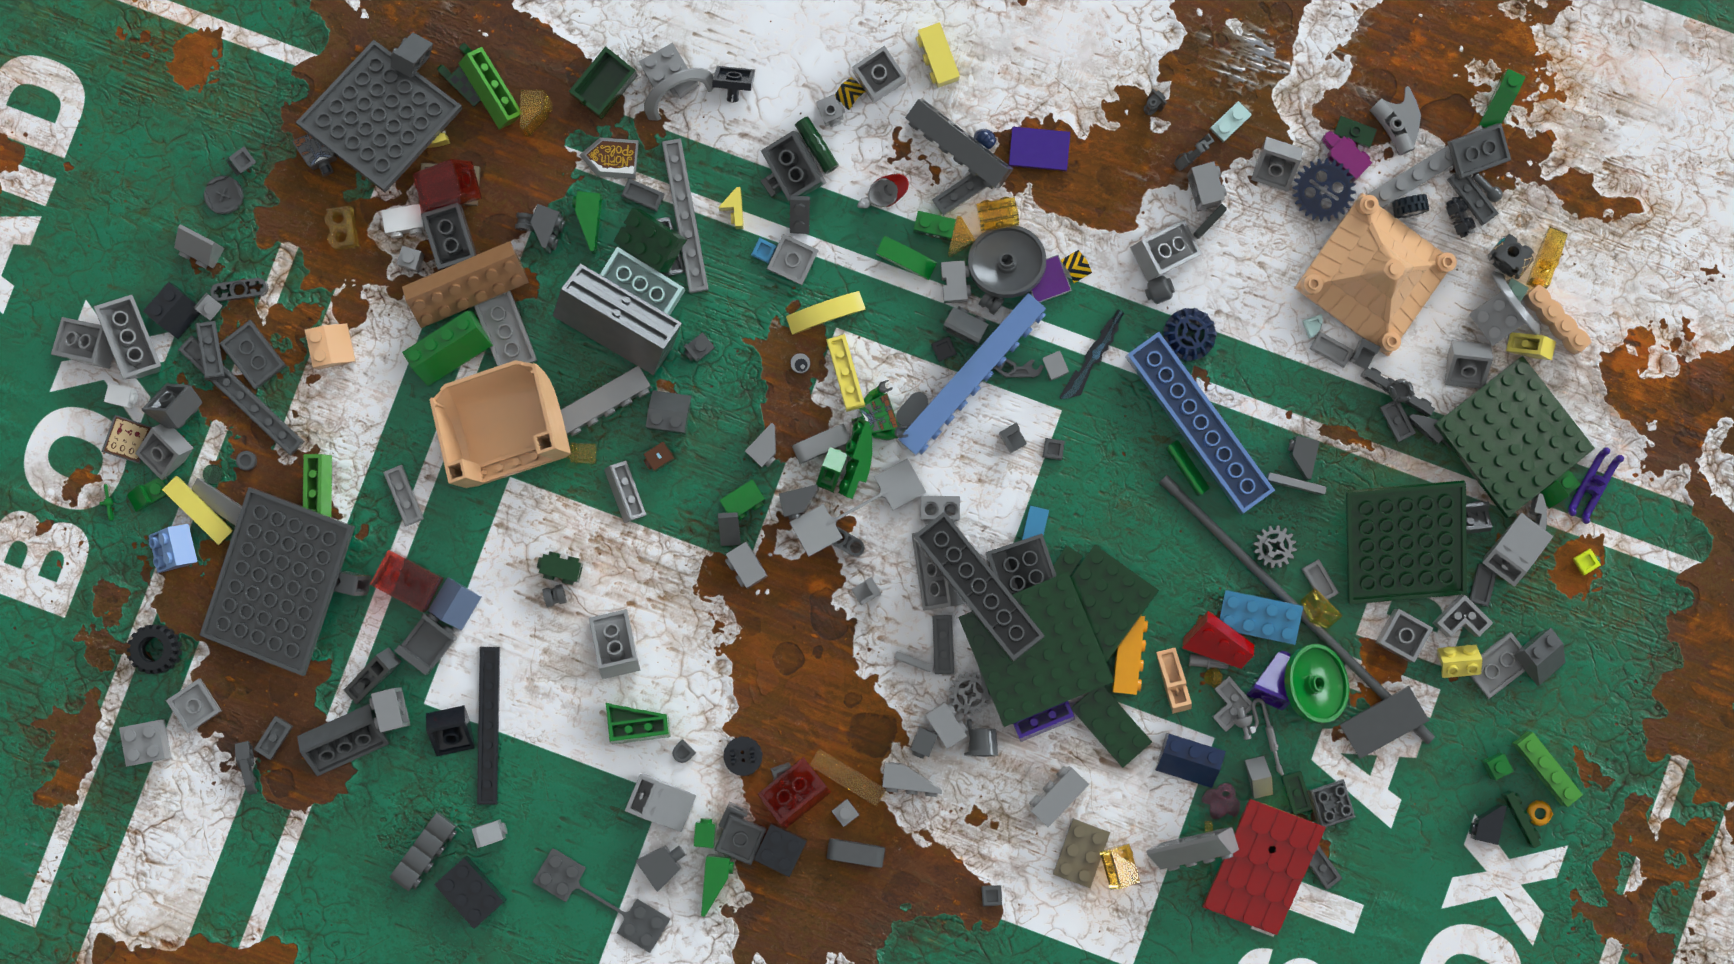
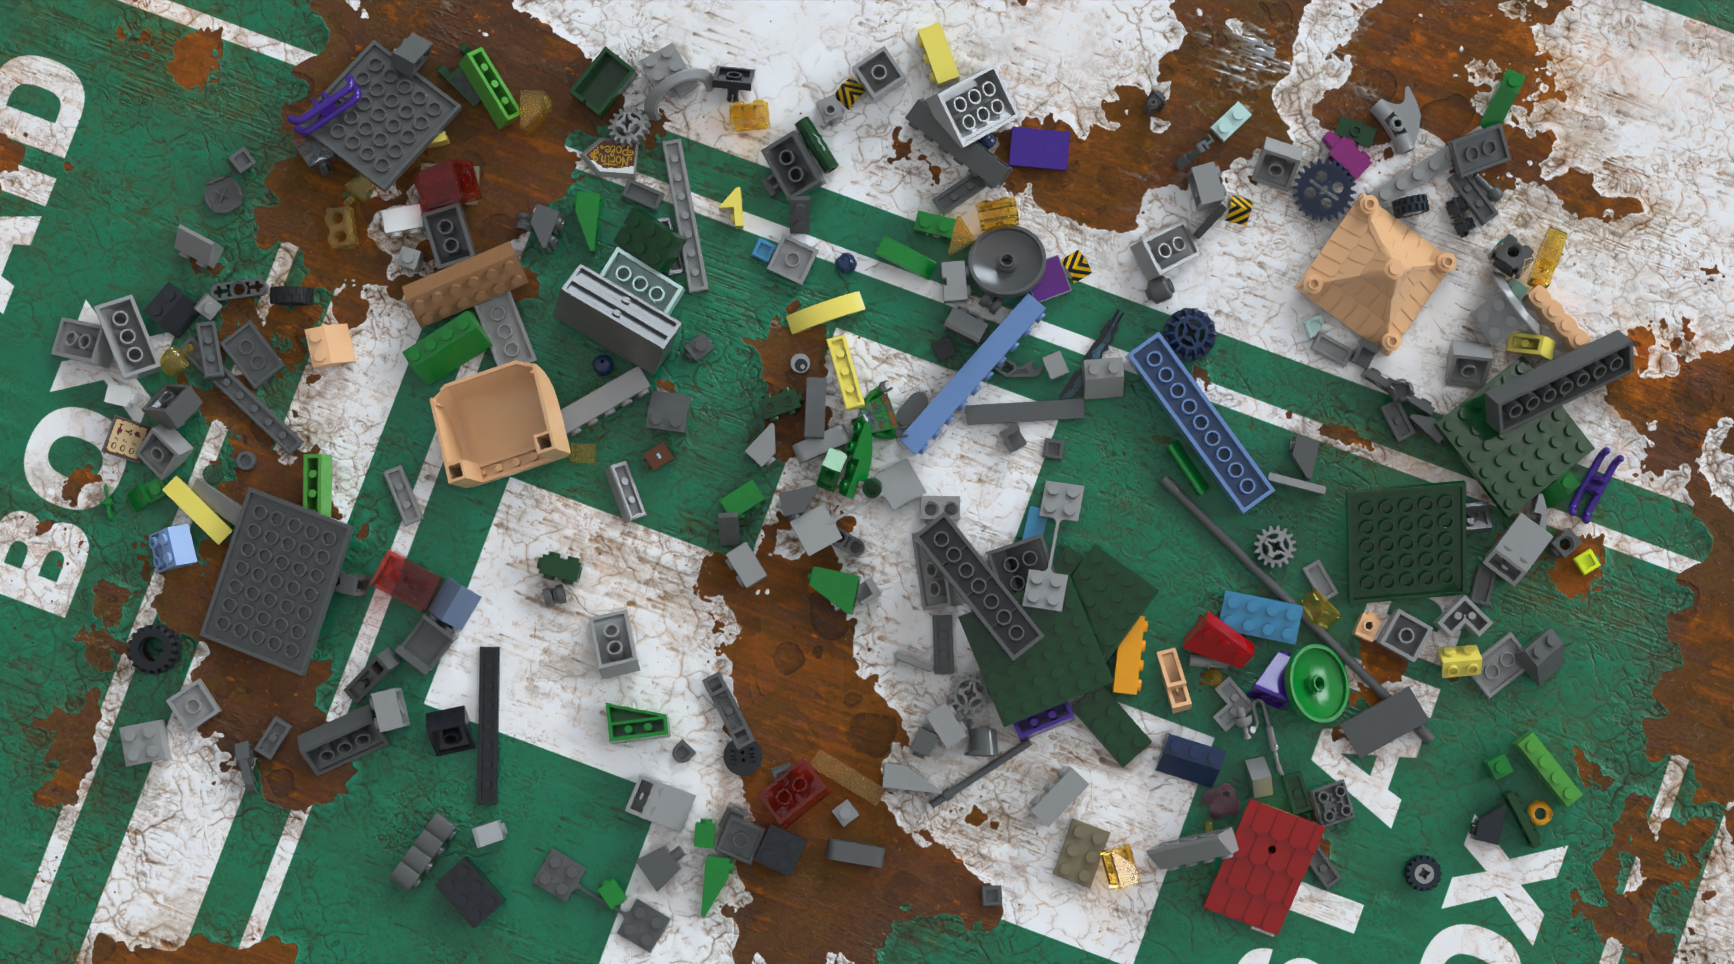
light grey hair [857,174,909,209] -> none
none -> clear yellow piece [159,344,194,377]
none -> black tyre [270,286,314,306]
none -> dark purple piece [287,75,362,136]
none -> clear yellow piece [343,173,376,208]
none -> dark blue piece [593,355,613,377]
none -> green brick [597,878,628,911]
none -> light grey gear [608,106,651,148]
none -> dark grey slope [702,671,755,750]
none -> clear yellow slope [729,99,771,132]
none -> dark green brick [758,387,804,423]
none -> dark grey slope [804,377,827,439]
none -> green slope [807,566,861,615]
none -> dark blue piece [835,253,857,274]
none -> dark green tile [862,478,883,498]
none -> light grey slope [925,64,1020,148]
none -> dark grey bar [929,739,1032,809]
none -> dark grey tile [966,399,1085,425]
none -> light grey hinge [1022,481,1085,612]
none -> light grey slope [1081,357,1124,400]
none -> sticker [1226,195,1253,226]
none -> light nougat brick [1351,611,1381,642]
none -> black wheel [1404,855,1442,891]
none -> dark grey brick [1484,330,1634,435]
none -> dark grey brick [1548,528,1583,559]

